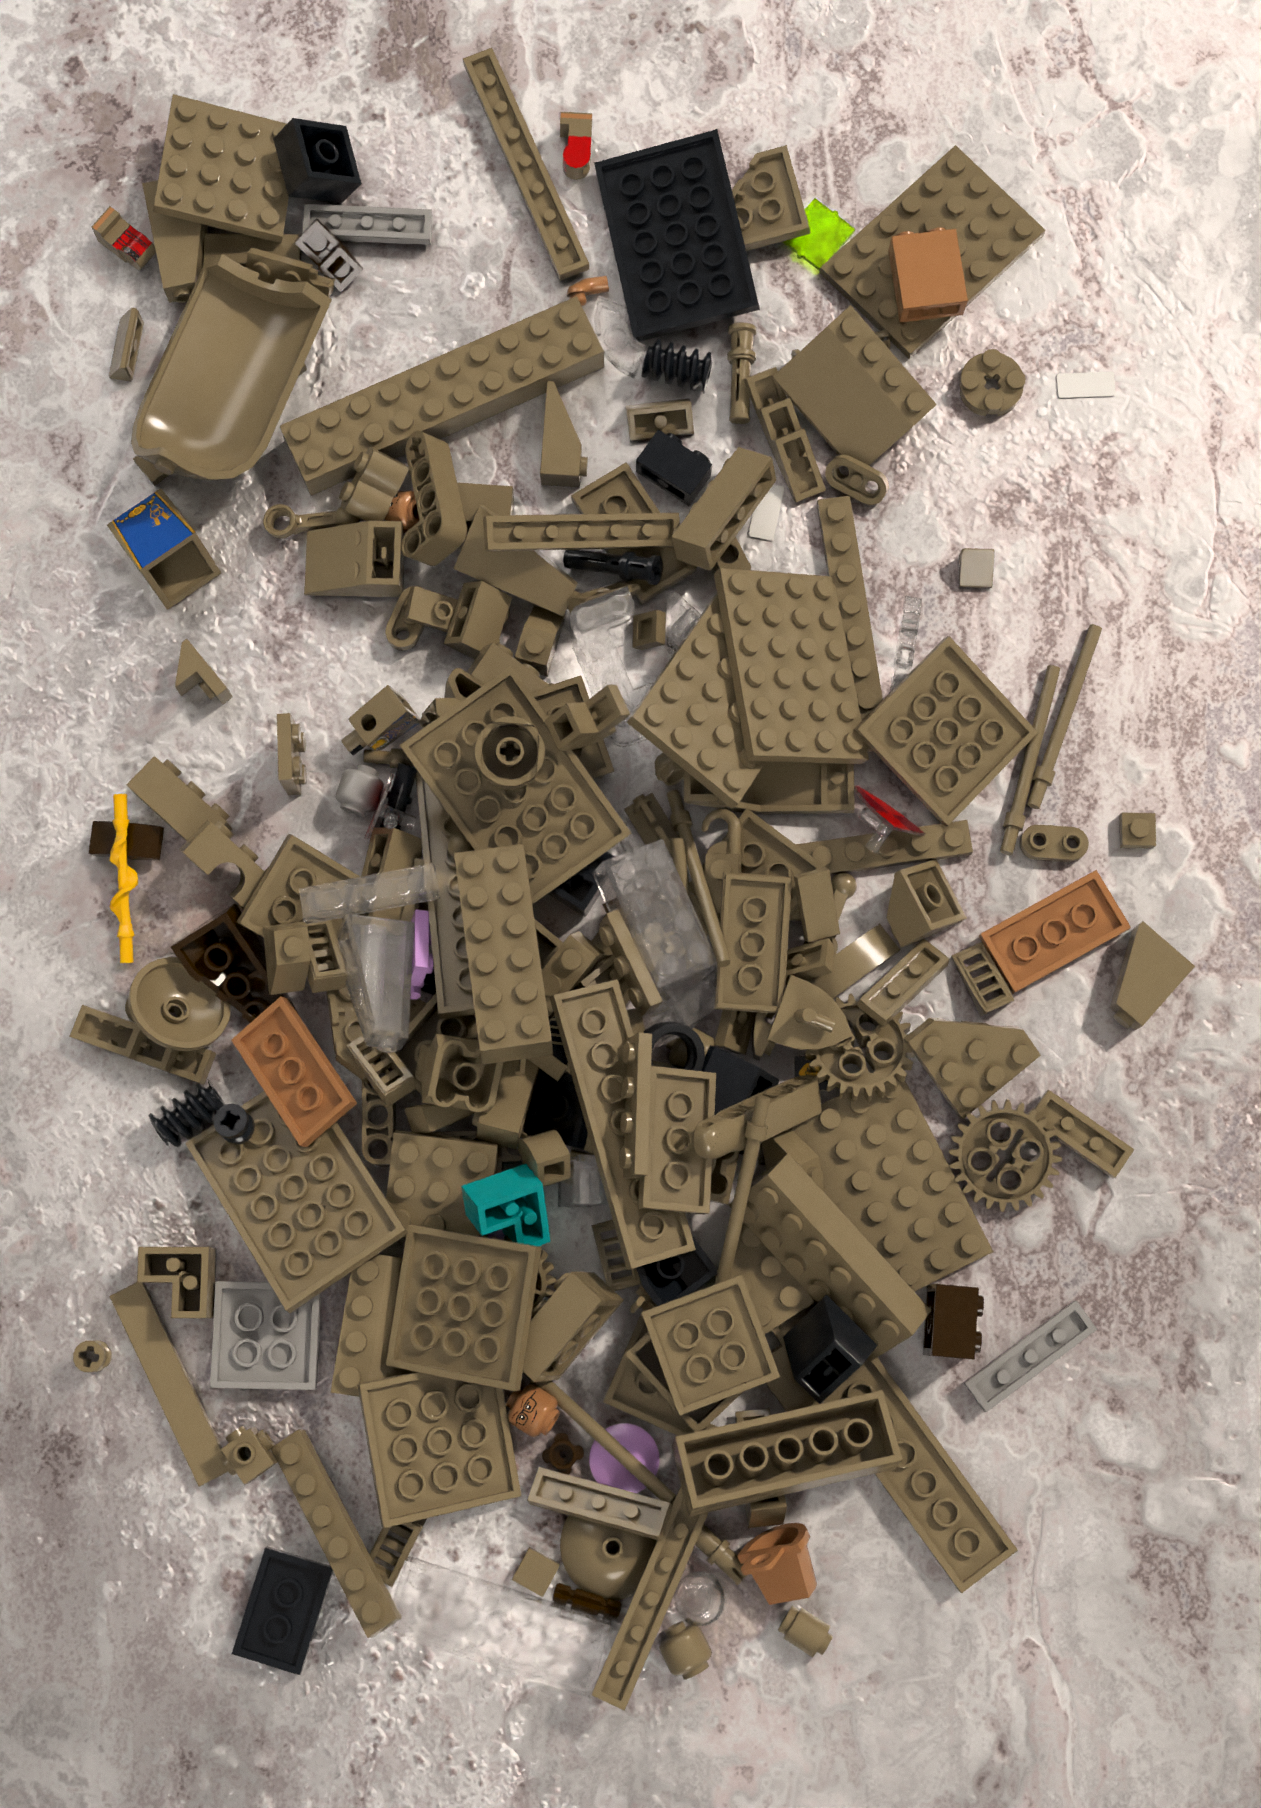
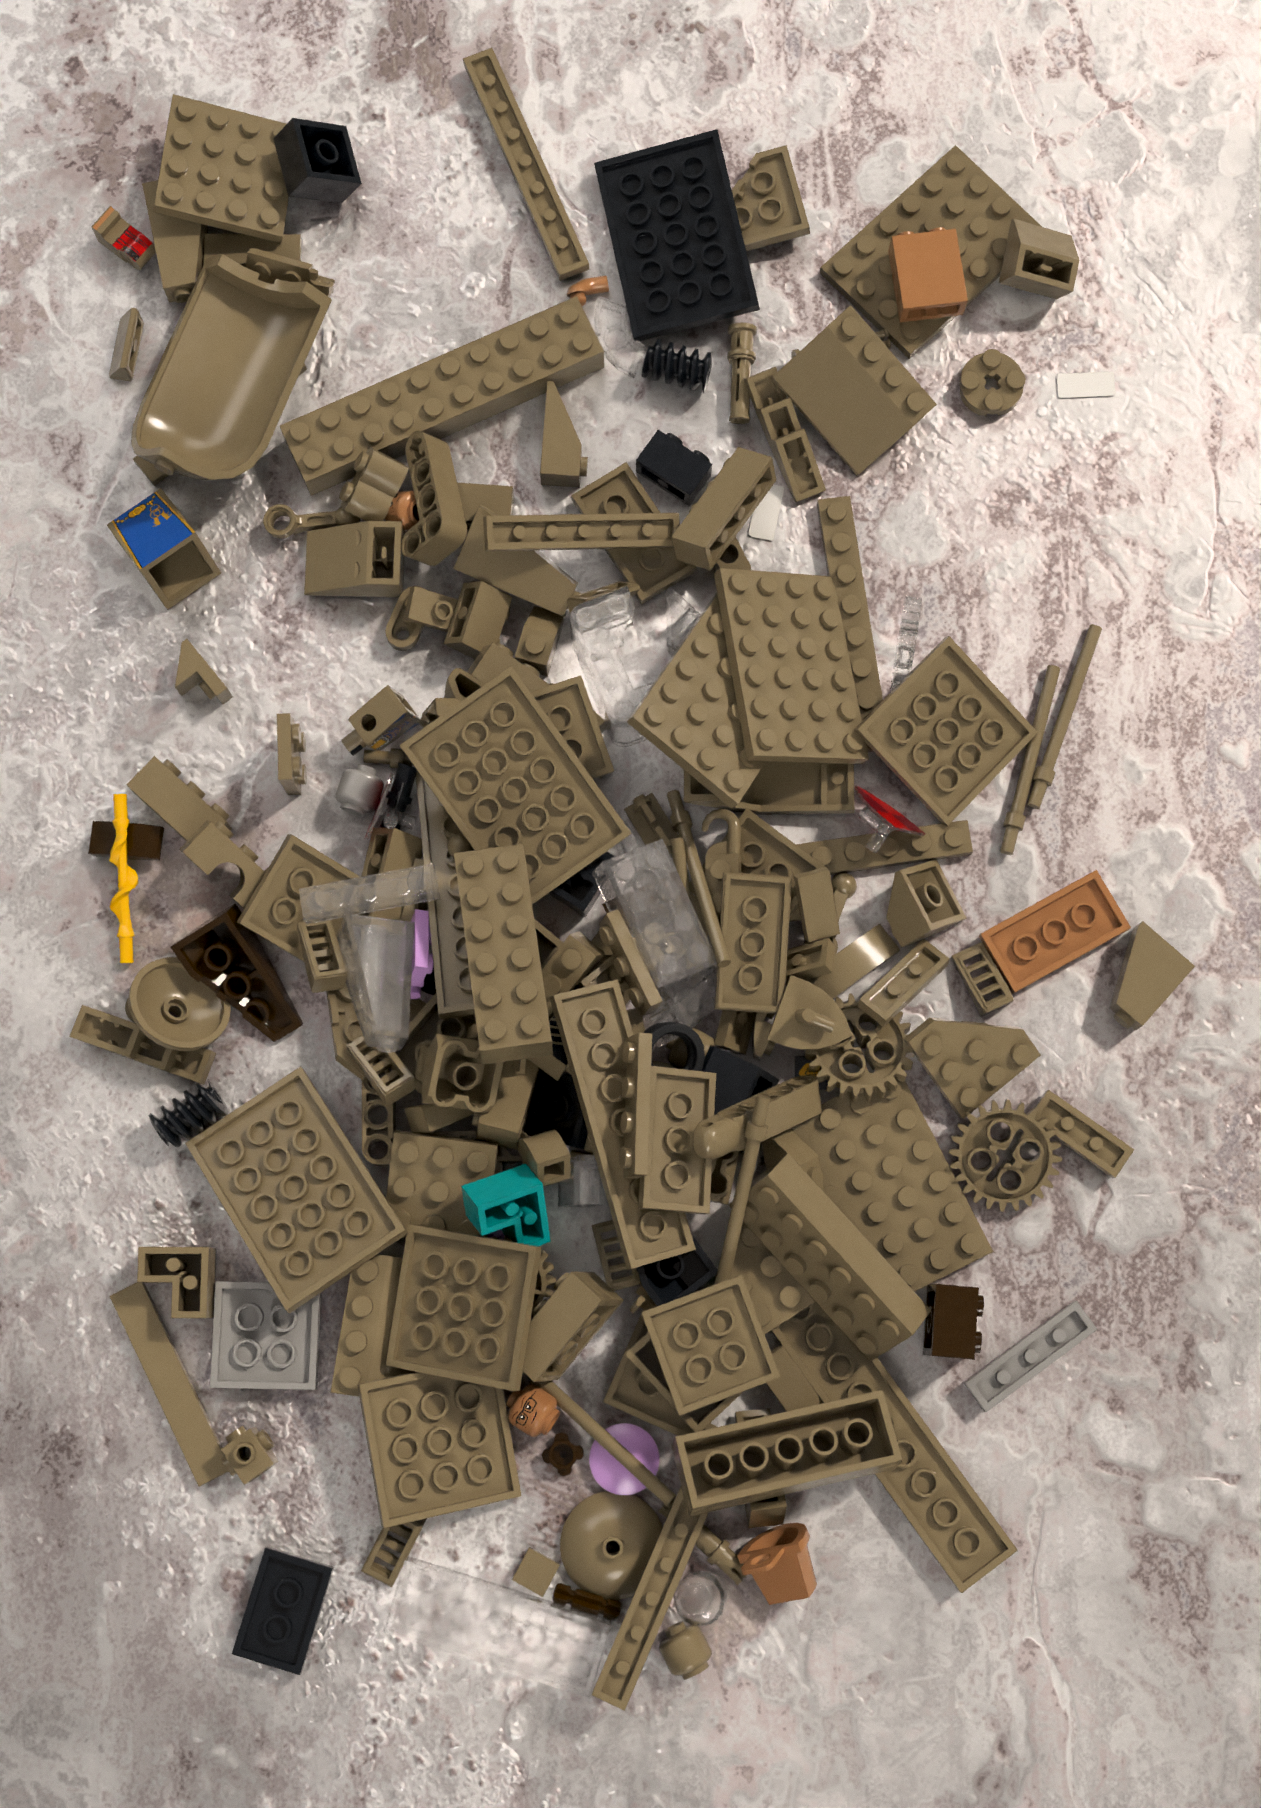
dark tan bush [73,1340,112,1372] -> none
black wheel [214,1104,255,1145] -> none
medium nougat plate [231,996,357,1147] -> none
dark tan slope [263,922,310,995] -> none
dark tan plate [271,1429,402,1638] -> none
slope [294,218,363,292] -> none
light grey plate [302,204,433,245] -> none
dark tan brick [475,716,545,789] -> none
dark tan plate [527,1467,673,1541] -> none
dark tan brick [545,684,630,750] -> none
leg [560,112,592,180] -> none
black pin [563,550,663,585] -> none
dark tan slope [625,398,694,442] -> none
dark tan plate [632,610,666,650] -> none
dark tan plate [655,753,684,786] -> none
dark tan brick [778,1605,833,1658] -> none
clear neon green piece [782,198,856,271] -> none
black slope [783,1295,878,1404] -> none
dark tan plate [825,455,889,505] -> none
slope [959,548,995,588] -> none
dark tan plate [1019,825,1089,862] -> none
dark tan plate [1119,812,1156,848] -> none
none -> dark tan slope [999,219,1079,299]

